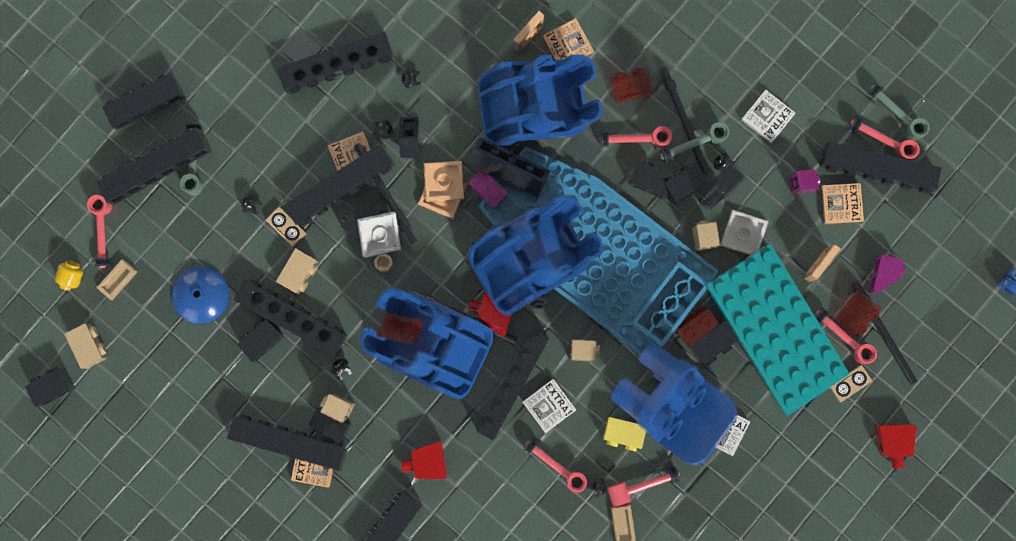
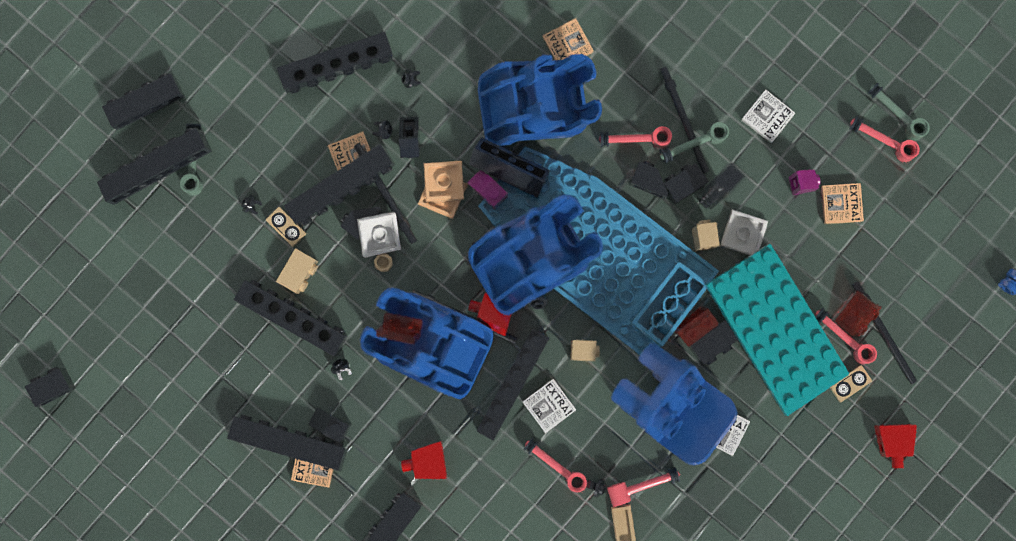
yellow head [54,261,83,290] -> none
tan brick [65,323,107,369] -> none
coral piece [87,195,112,268] -> none
tan tile [96,259,138,300] -> none
blue dish [172,266,230,324] -> none
black brick [237,319,284,362] -> none
tan brick [320,394,355,422] -> none
light nougat tile [513,11,544,53] -> none
light yellow brick [603,417,646,451] -> none
clear red bracket [610,68,653,103] -> none
black plate [713,153,735,171] -> none
light nougat tile [804,245,841,282] -> none
black brick [820,142,942,194] -> none
magenta slope [869,255,905,294] -> none

